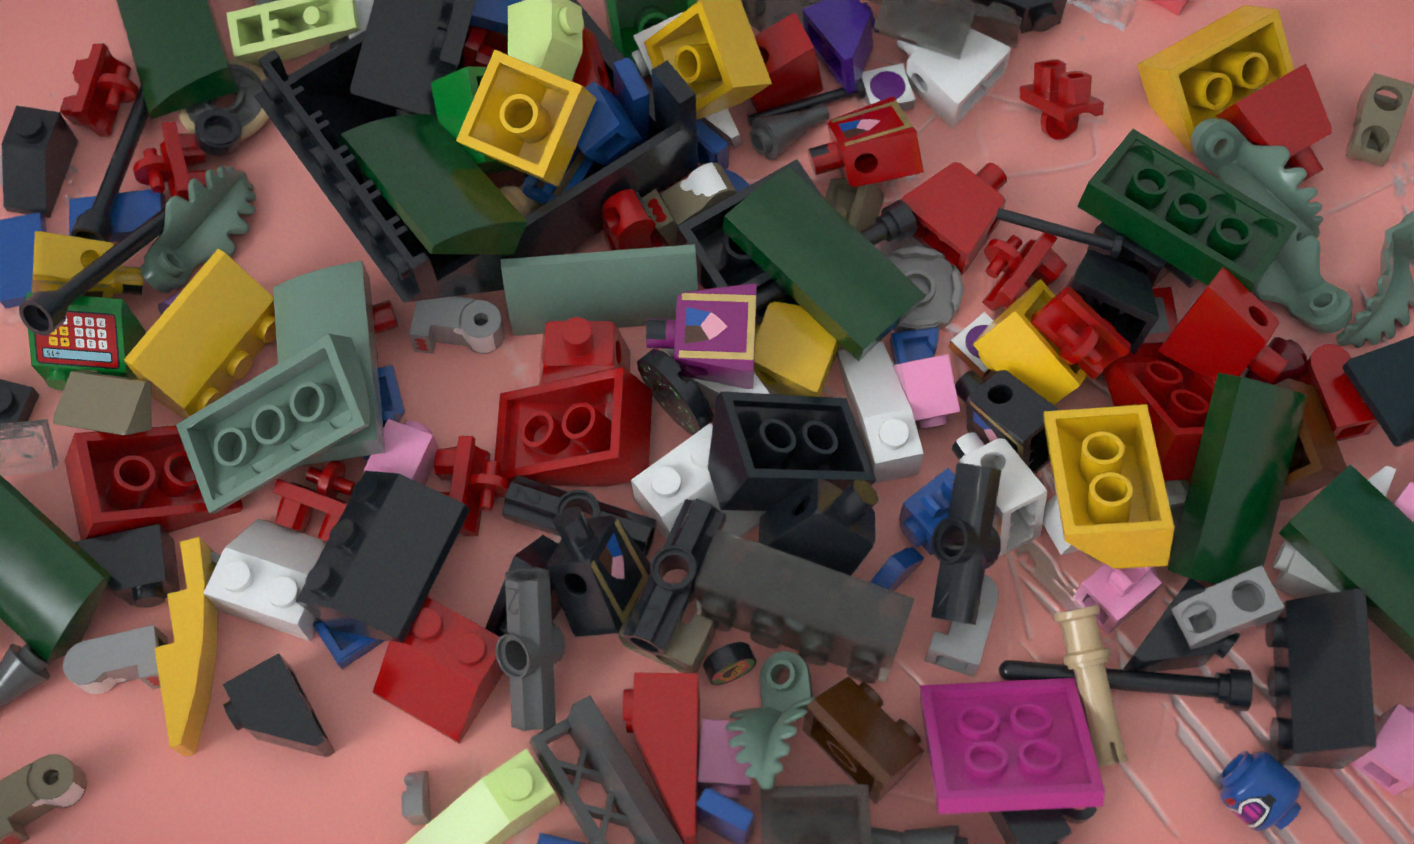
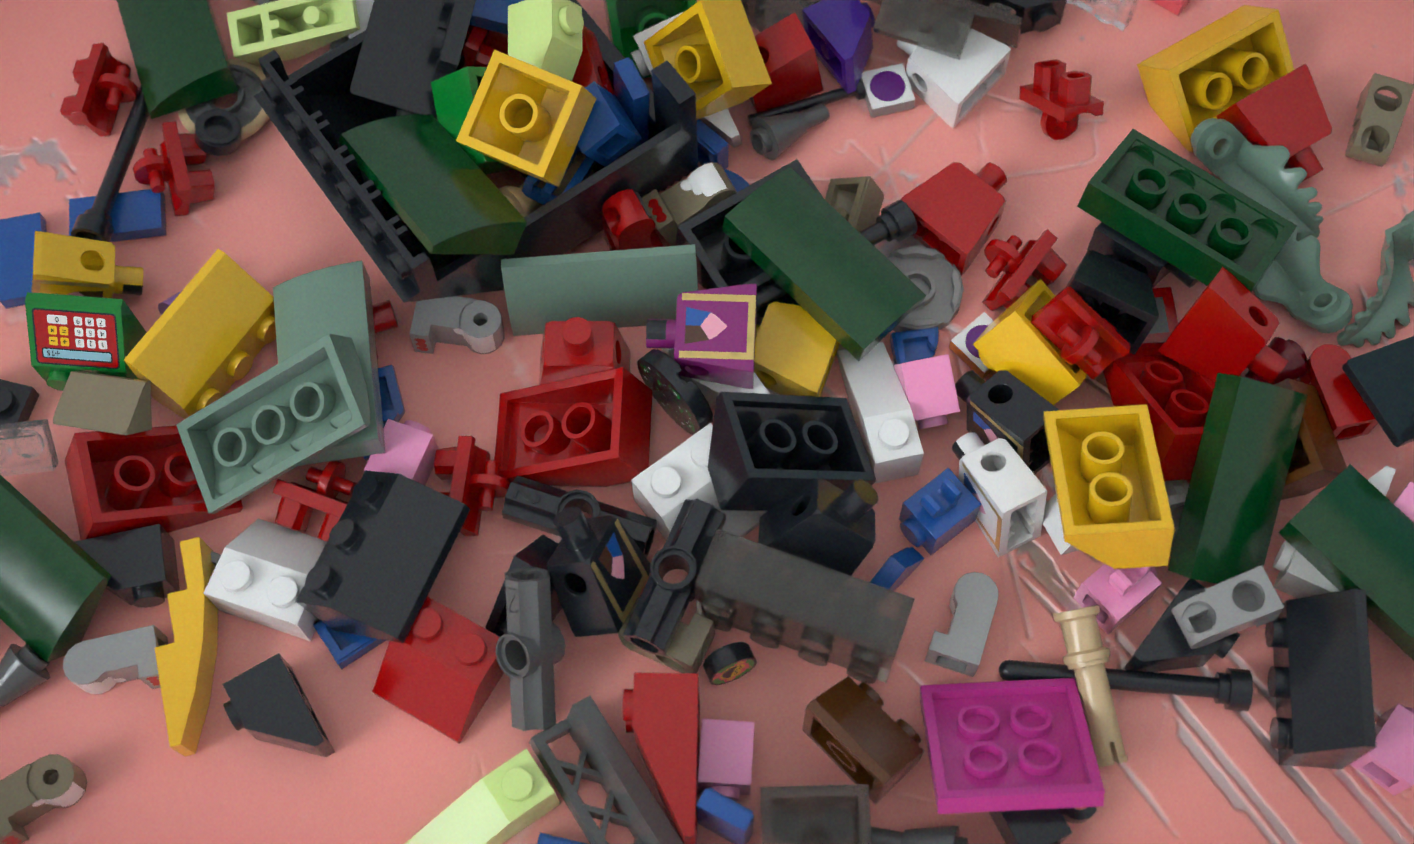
black slope [1,105,78,218] -> none
black piece [19,206,166,336] -> none
sand green plant [140,166,256,293] -> none
light grey tile [401,771,431,826] -> none
sand green plant [726,651,816,790] -> none
red torso [808,96,924,187] -> none
black piece [931,463,1002,625] -> none
black piece [996,208,1124,259] -> none
blue head [1218,750,1301,831] -> none

